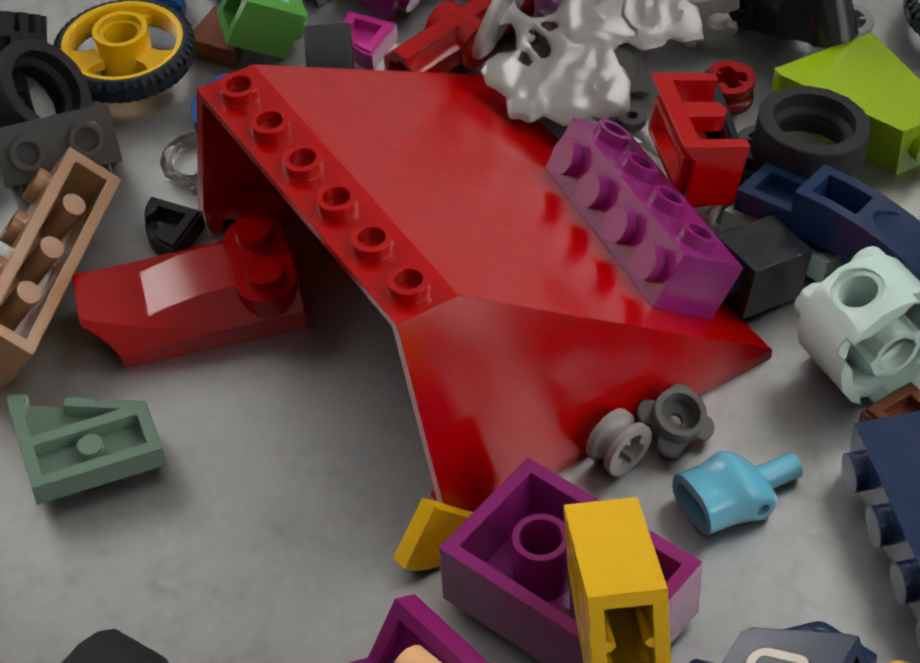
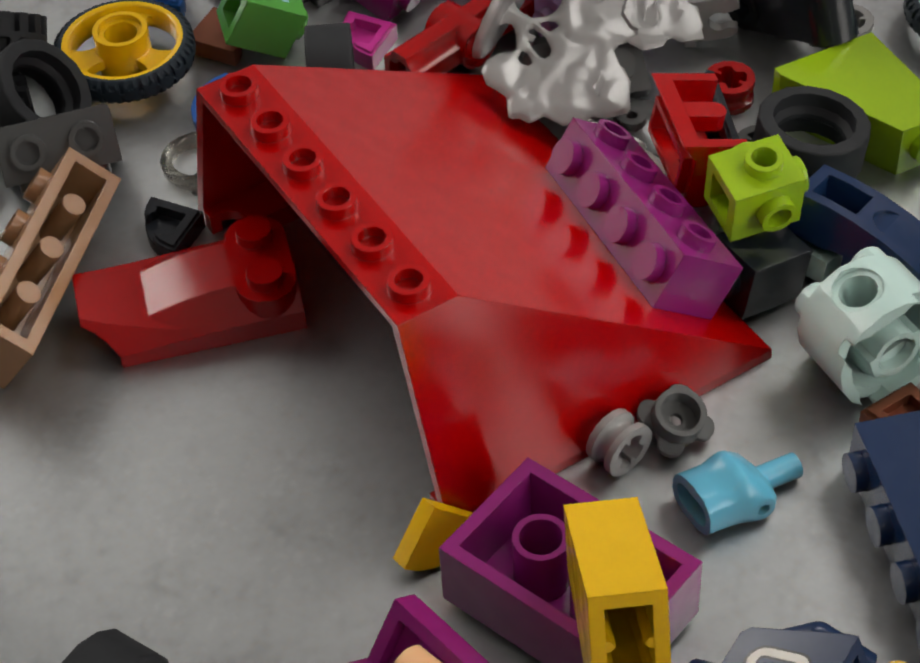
sand green wing [6,394,167,505] -> none
none -> lime brick [704,134,809,242]

